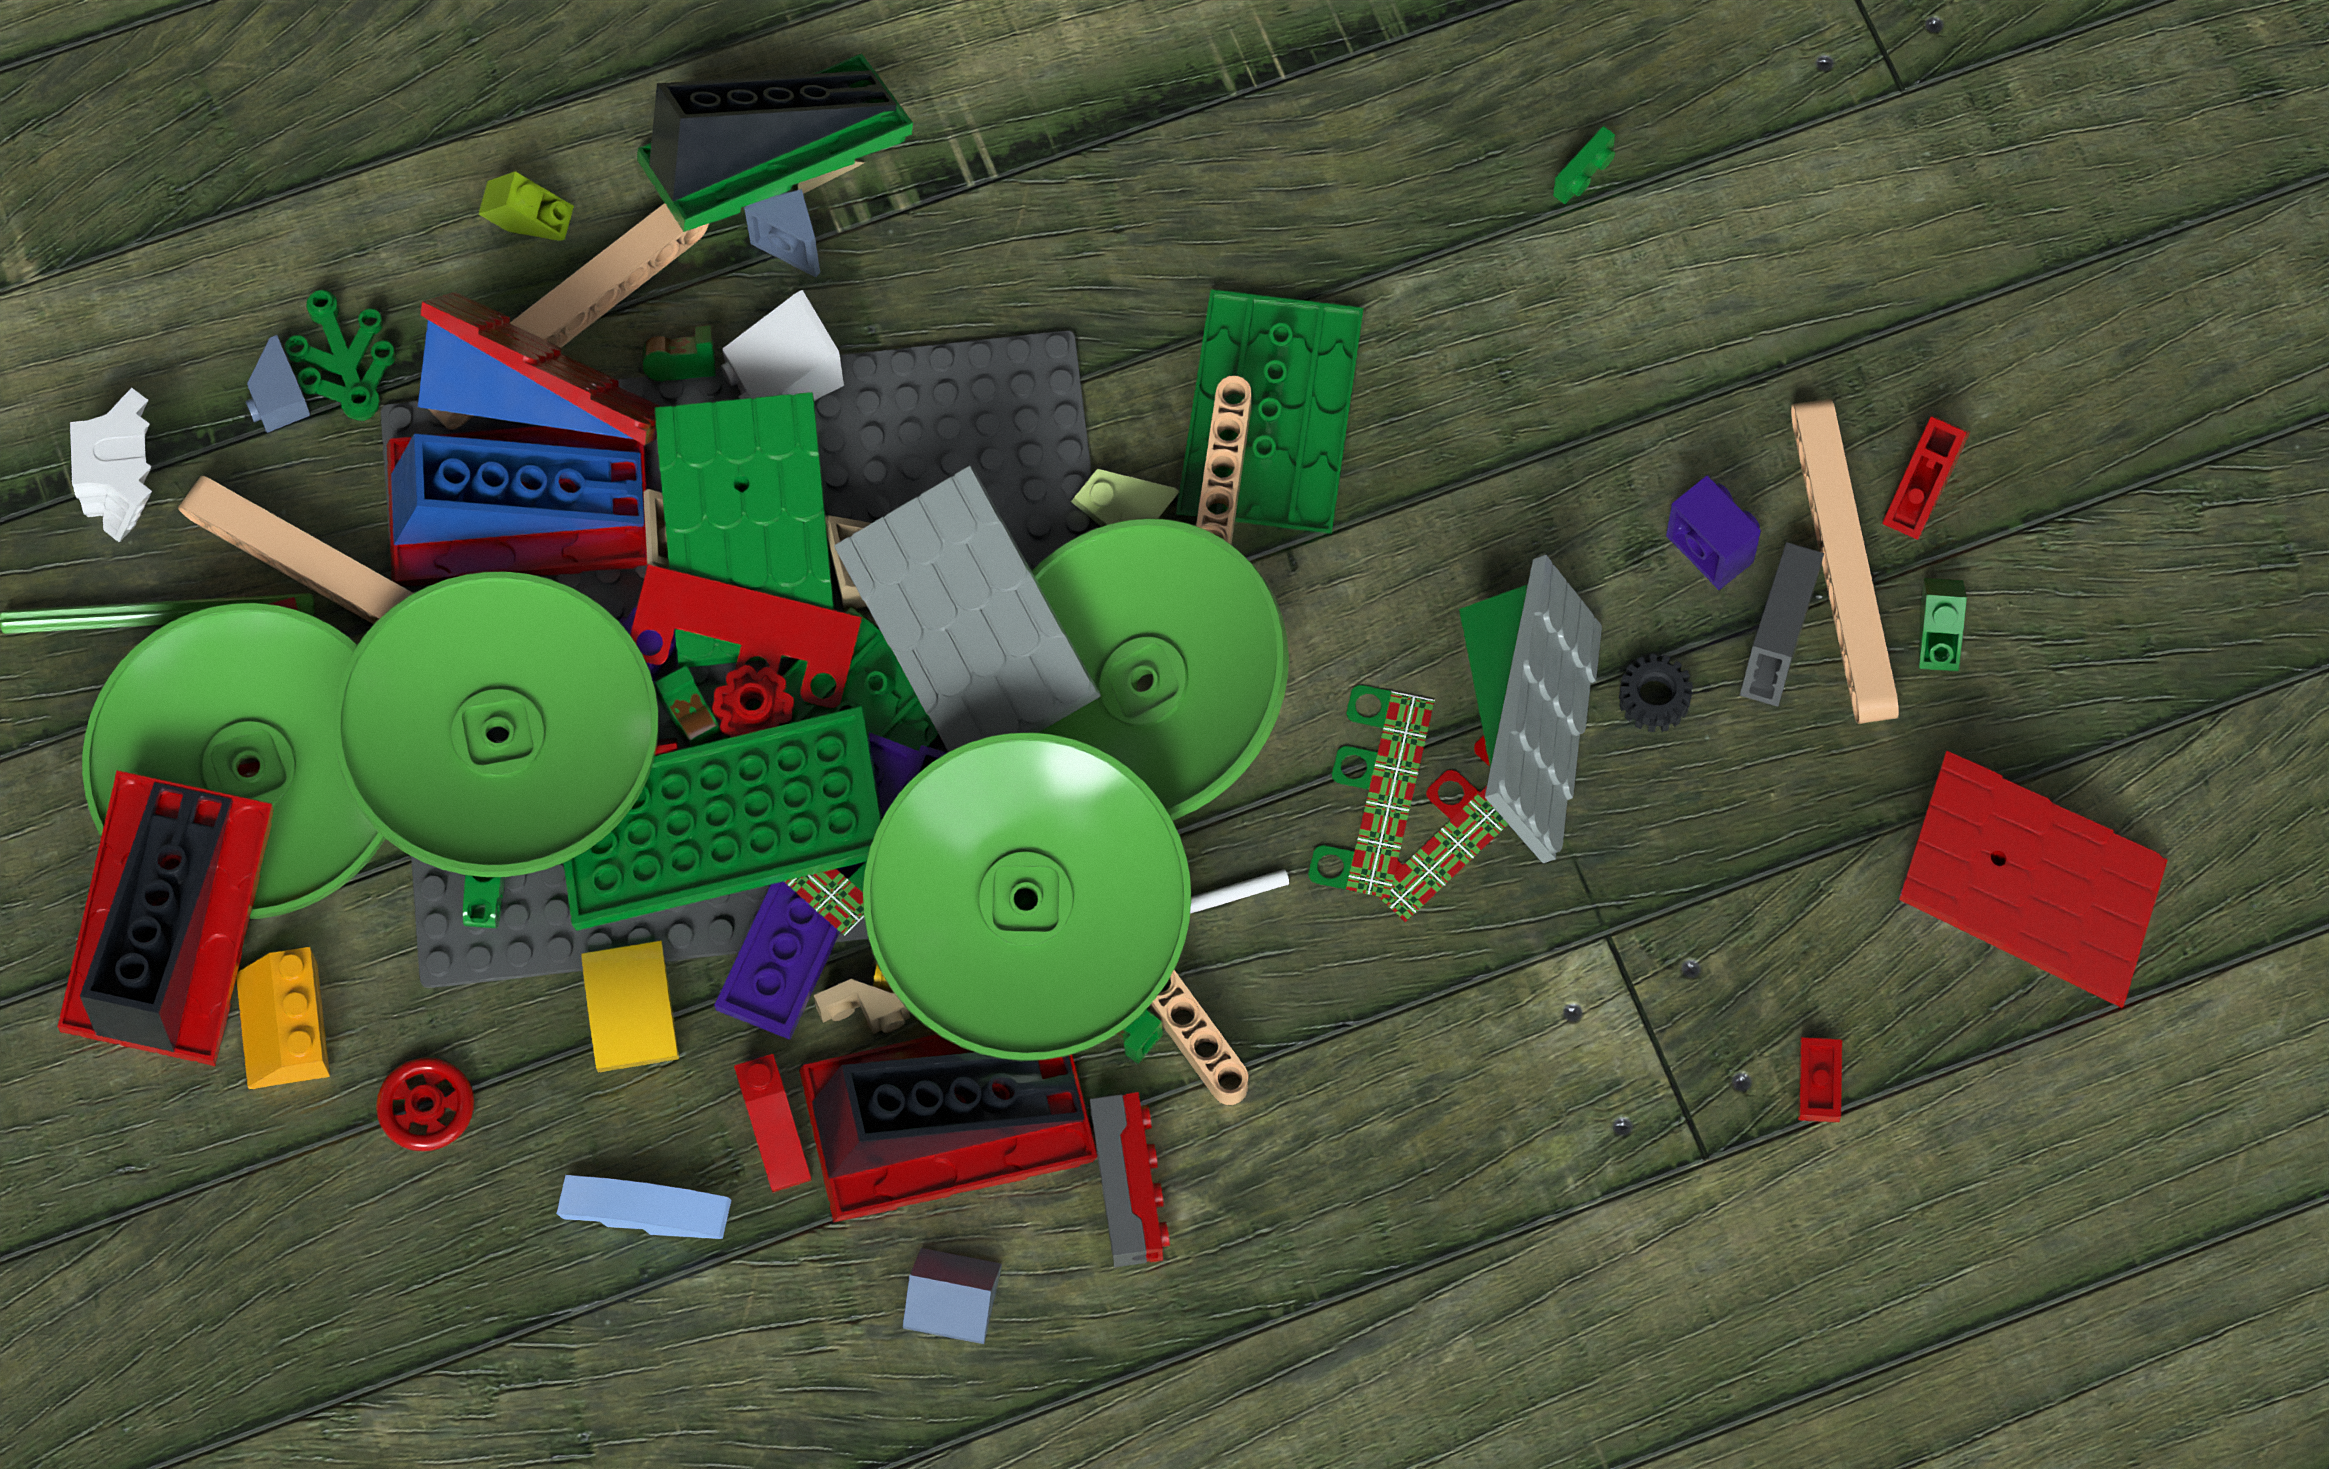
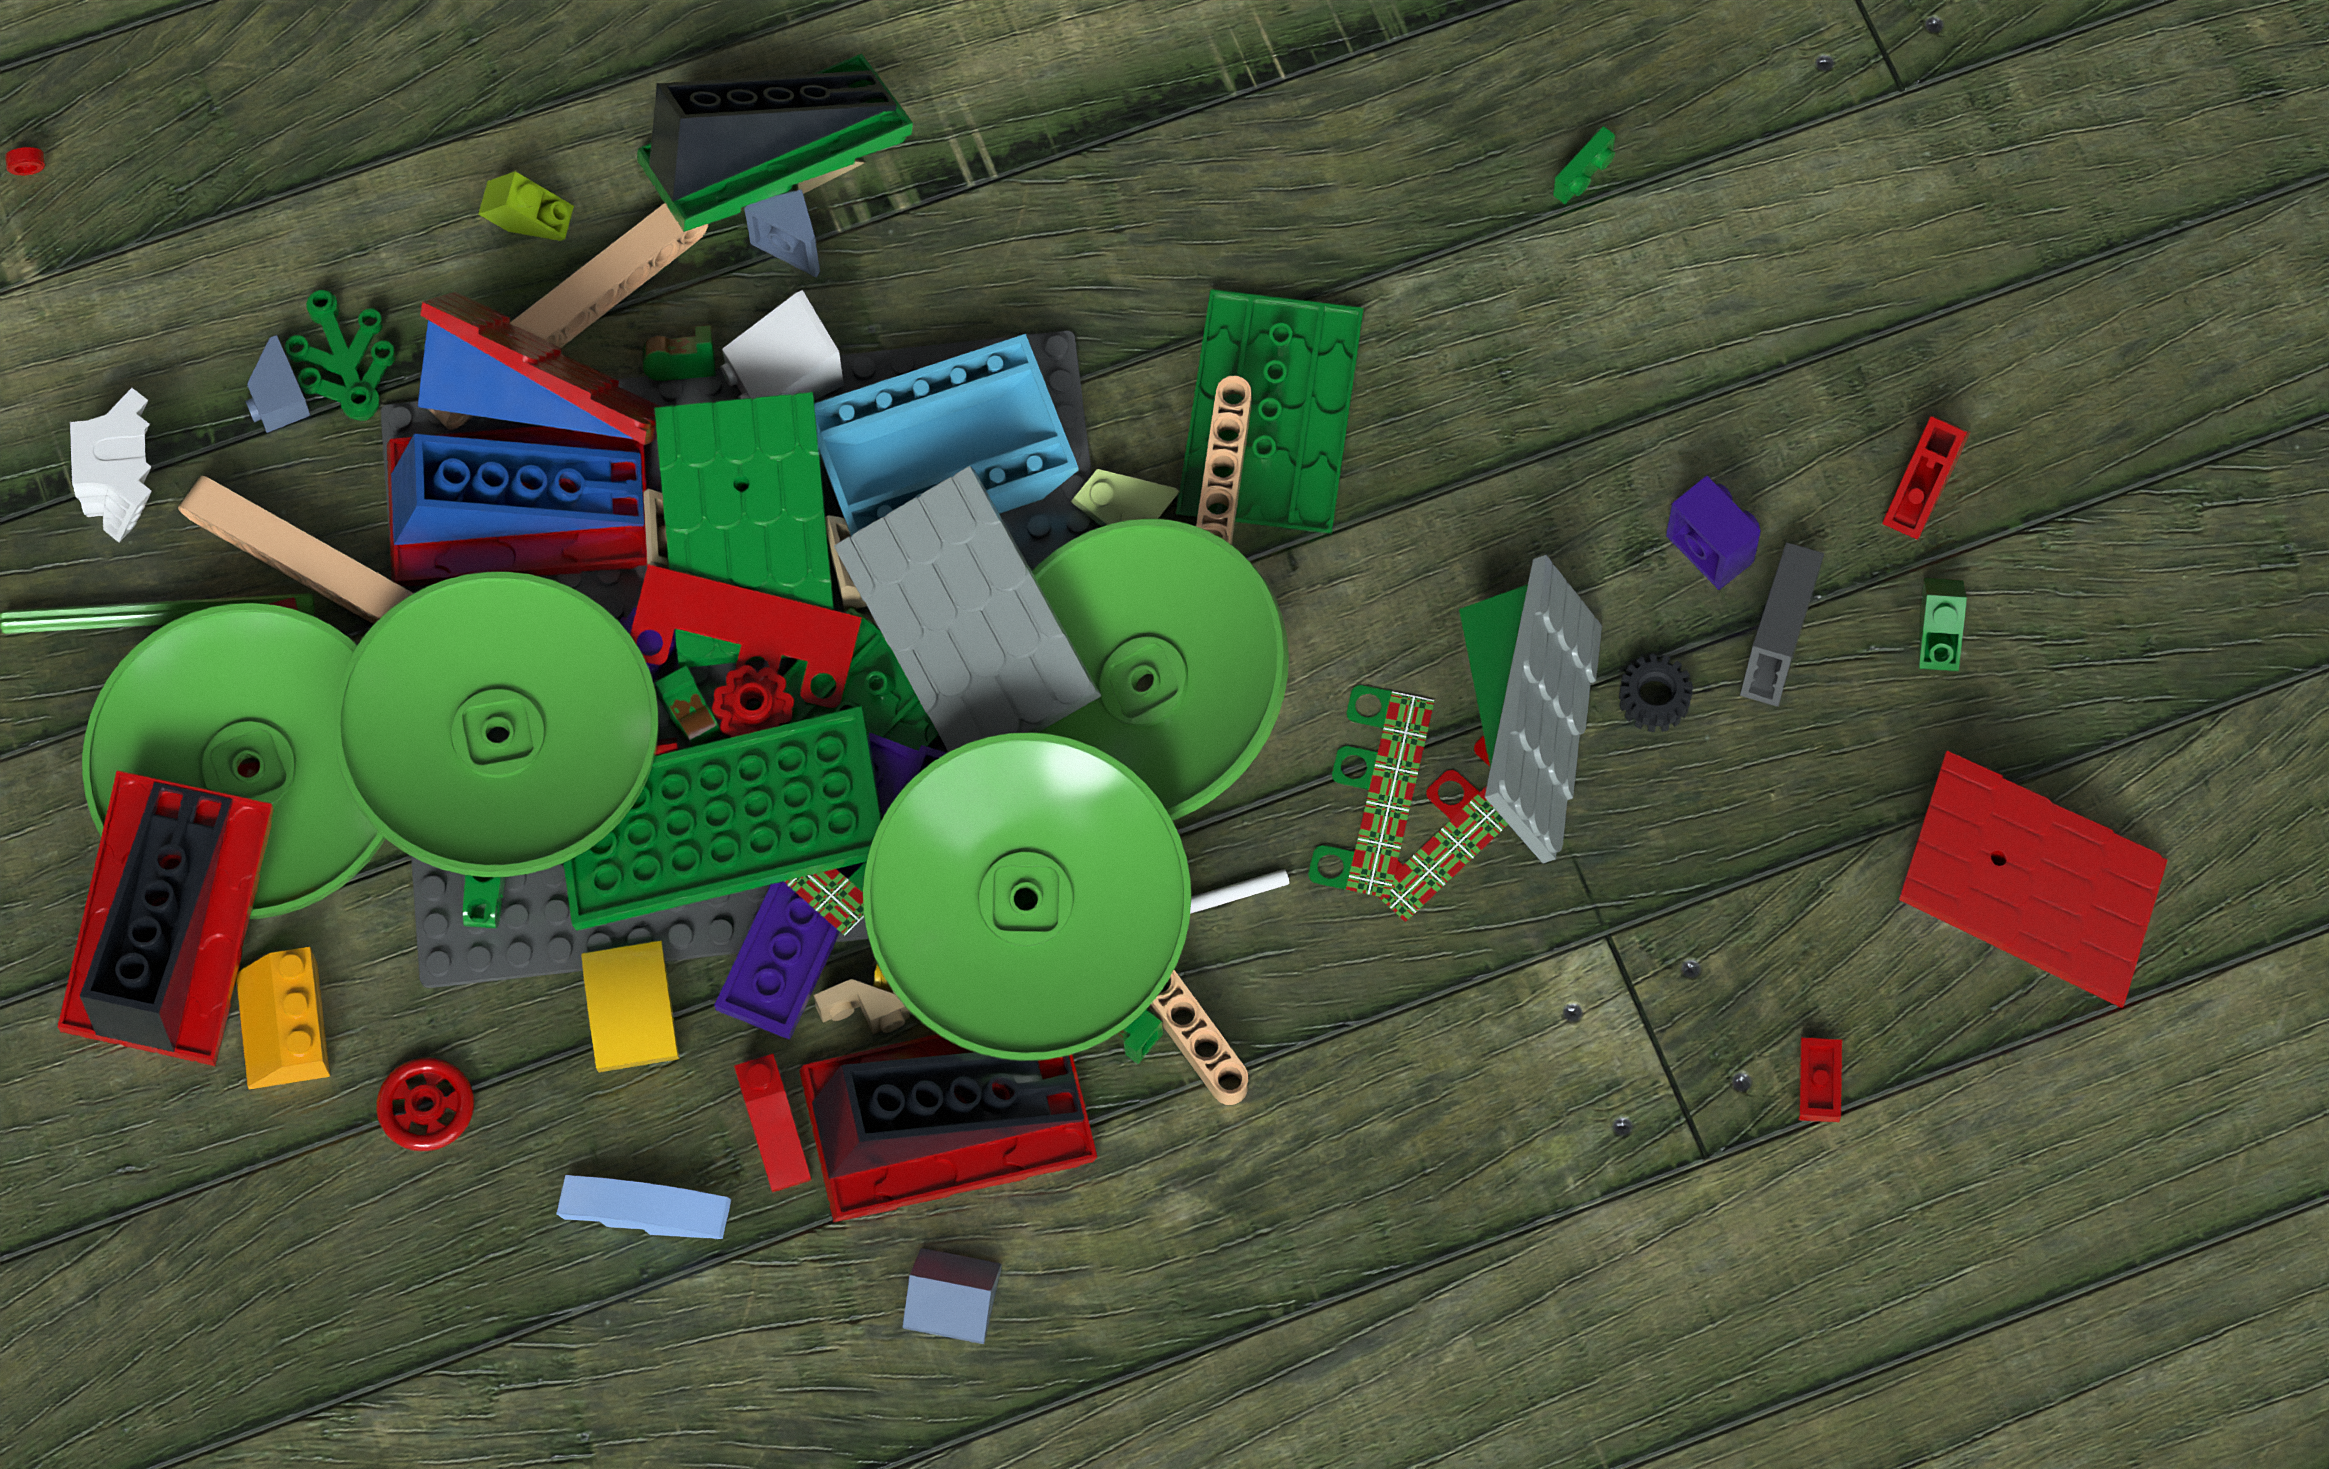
piece [1090,1092,1170,1268] -> none
light nougat beam [1791,399,1899,724] -> none
none -> red tile [5,147,45,176]
none -> medium azure slope [814,334,1078,536]

